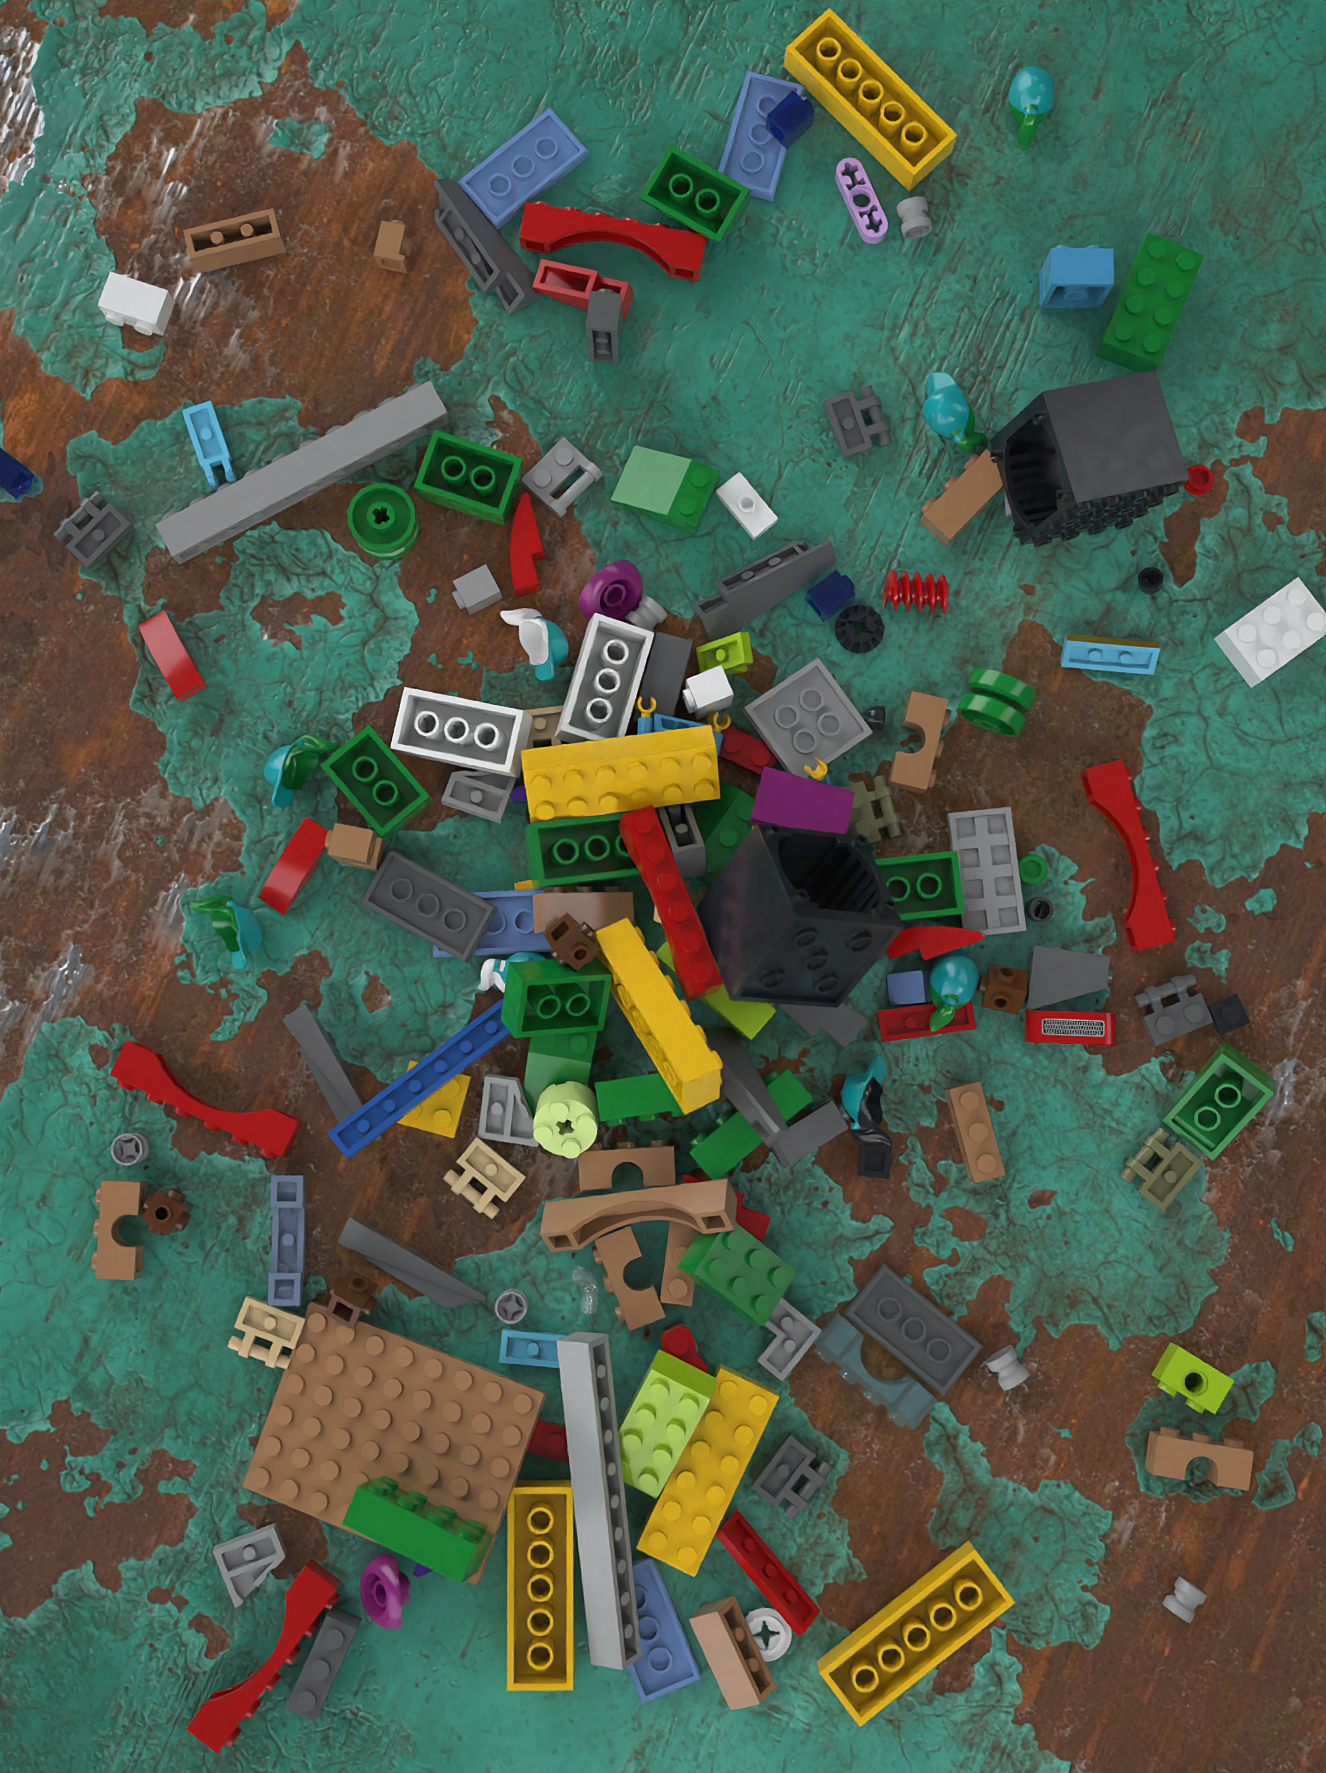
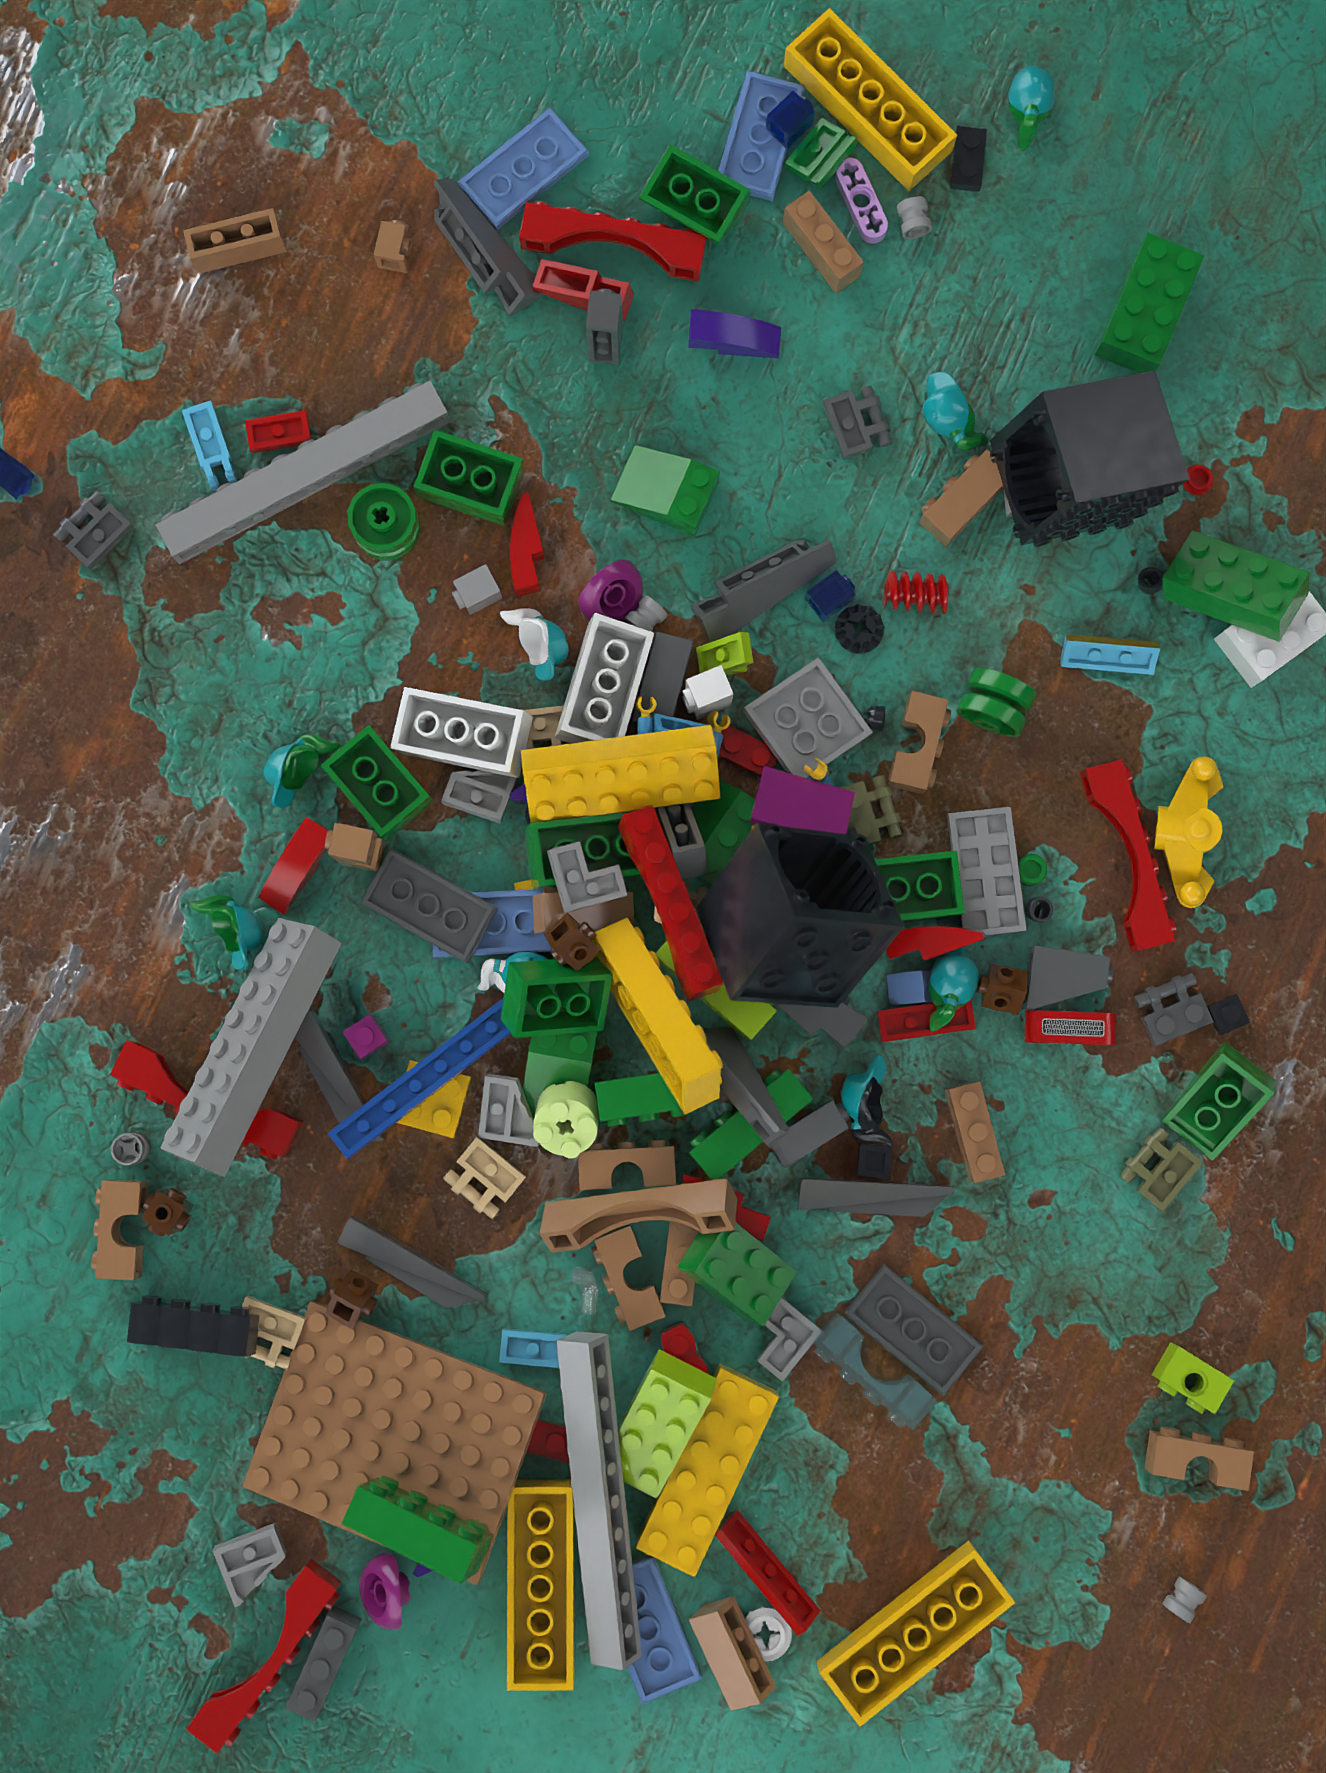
white brick [98,272,175,335] -> none
slope [138,610,209,703] -> none
sand blue slope [268,1175,306,1306] -> none
light grey wheel [495,1288,529,1324] -> none
light grey plate [521,437,603,518] -> none
white plate [715,472,778,540] -> none
dark grey plate [750,1433,833,1520] -> none
light grey wheel [985,1345,1030,1391] -> none
dark azure brick [1039,245,1114,308] -> none
none -> black brick [127,1296,260,1357]
none -> light grey brick [160,918,342,1177]
none -> red plate [245,410,312,453]
none -> magenta brick [343,1014,392,1059]
none -> light grey plate [547,842,628,913]
none -> dark purple slope [688,309,781,359]
none -> medium nougat brick [782,191,864,294]
none -> green plate [785,118,858,190]
none -> dark grey wedge [797,1177,954,1217]
none -> black plate [950,126,987,192]
none -> yellow piece [1154,756,1224,908]
none -> green brick [1163,530,1310,642]

